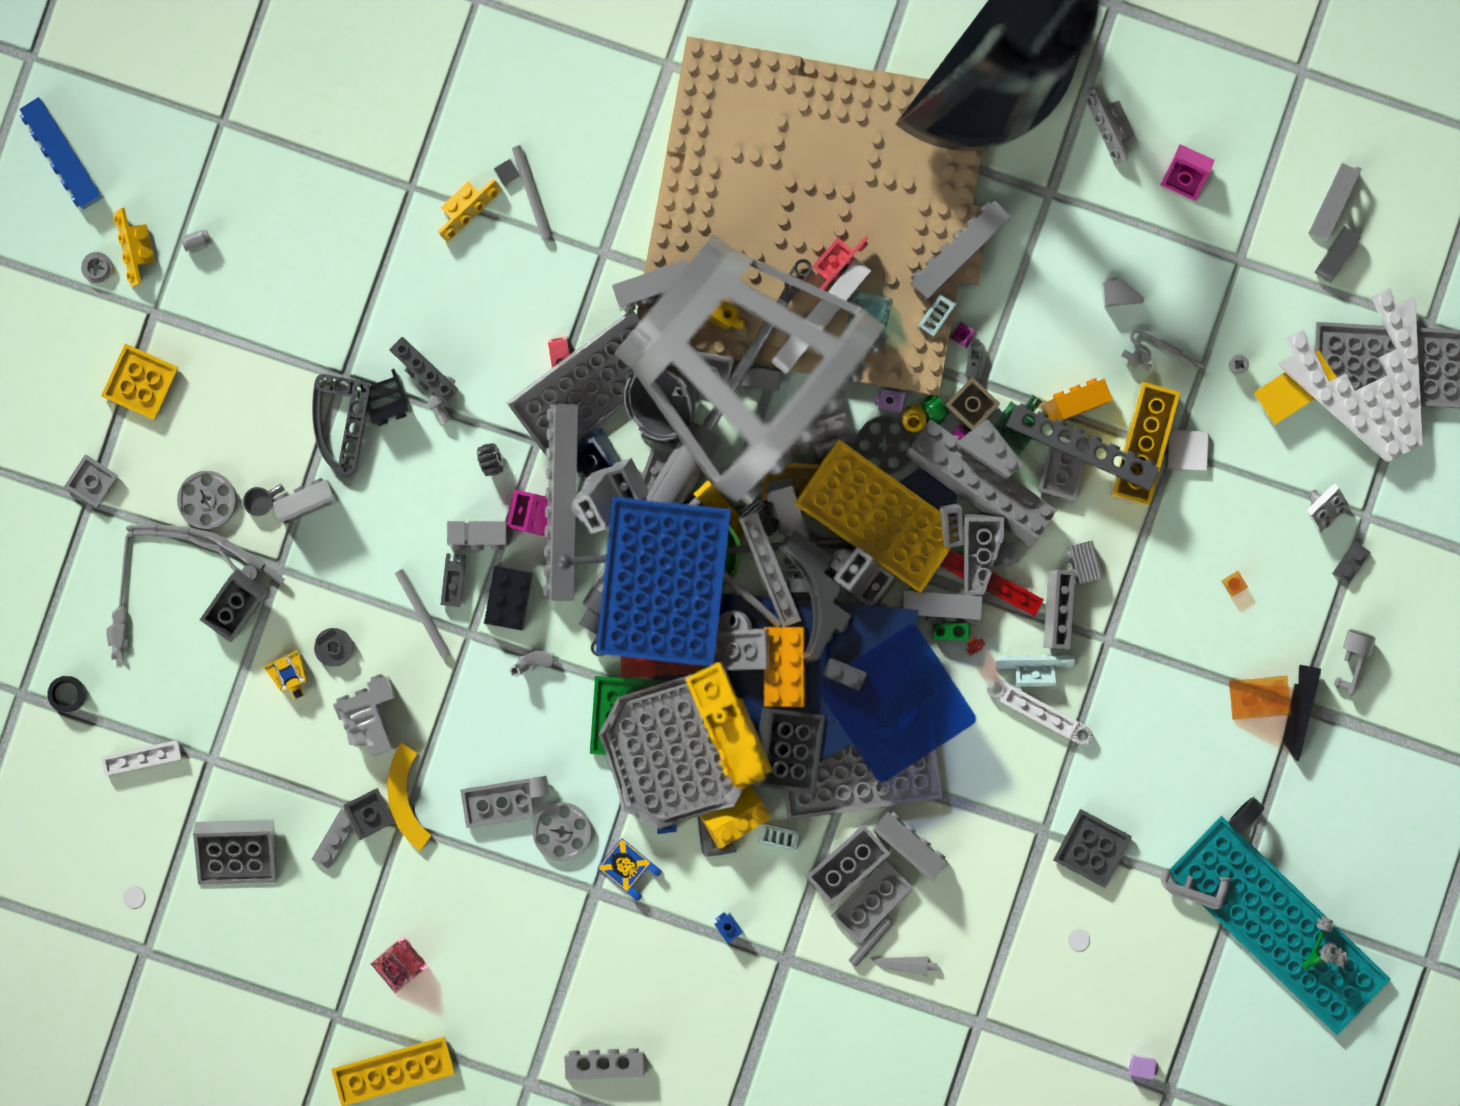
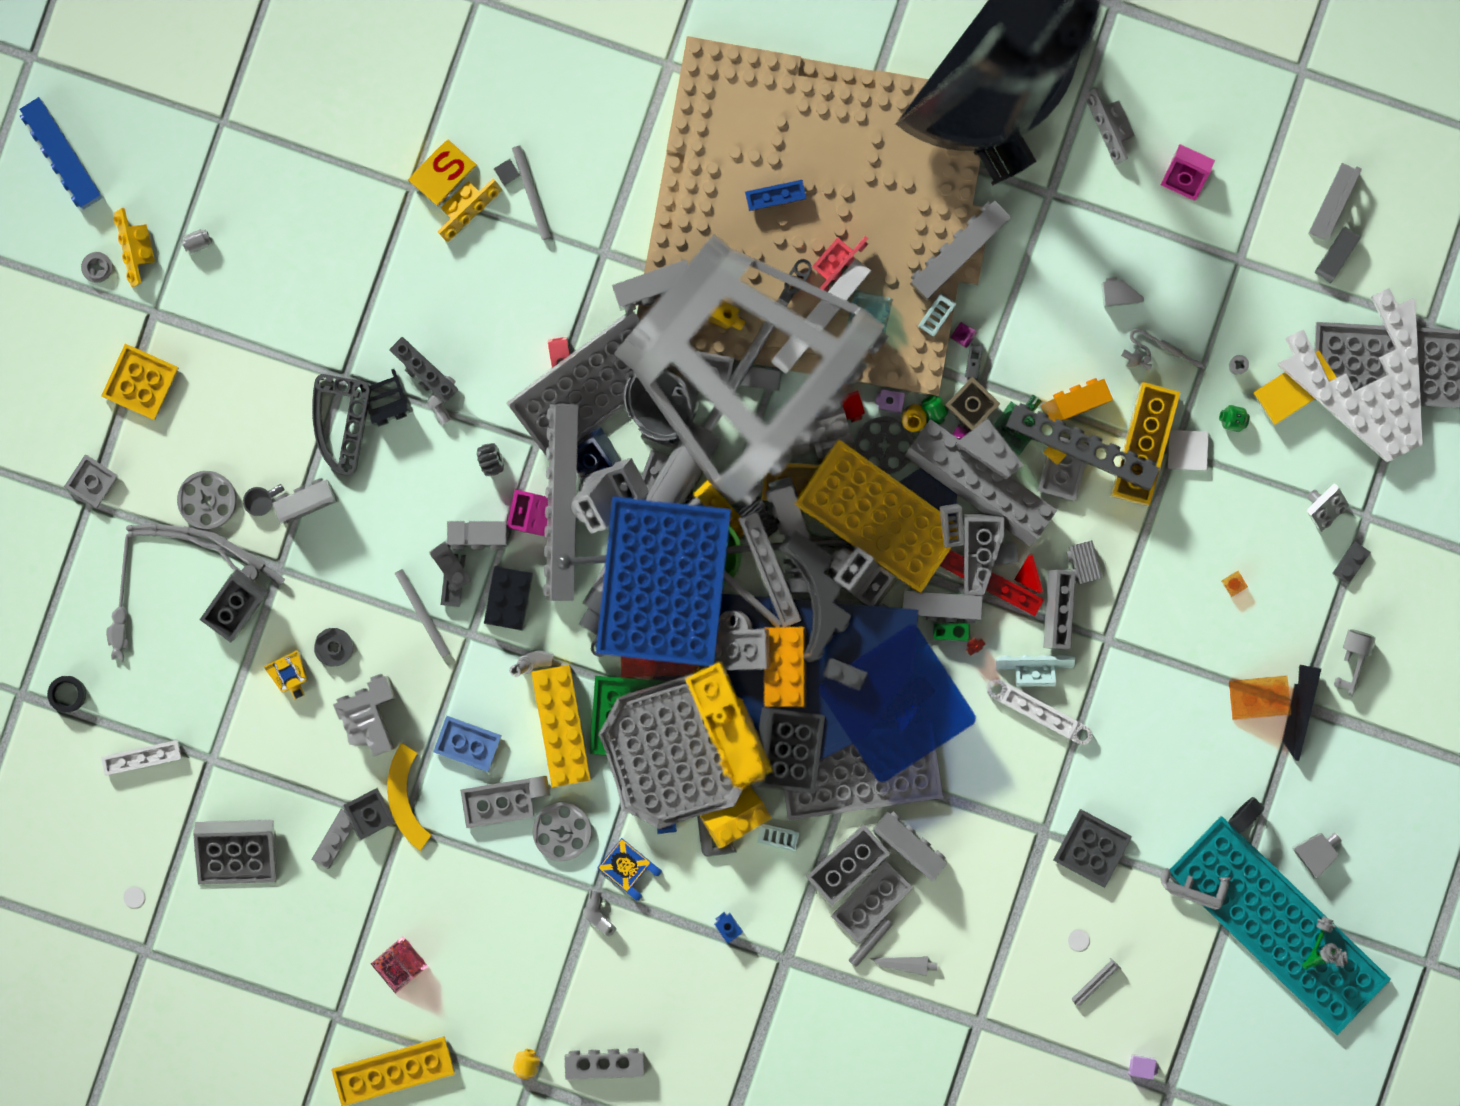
none -> yellow slope [408,139,477,207]
none -> flat silver bracket [429,540,471,591]
none -> medium blue plate [433,715,502,772]
none -> yellow head [512,1049,540,1079]
none -> yellow brick [531,665,591,787]
none -> light grey arm [583,890,617,936]
none -> blue plate [745,180,806,212]
none -> red slope [840,390,865,423]
none -> black plate [973,136,1037,186]
none -> red slope [1014,554,1043,593]
none -> yellow plate [1042,447,1066,465]
none -> light grey axle [1072,958,1122,1007]
none -> green head [1219,405,1250,432]
none -> light grey torso [1292,832,1342,878]

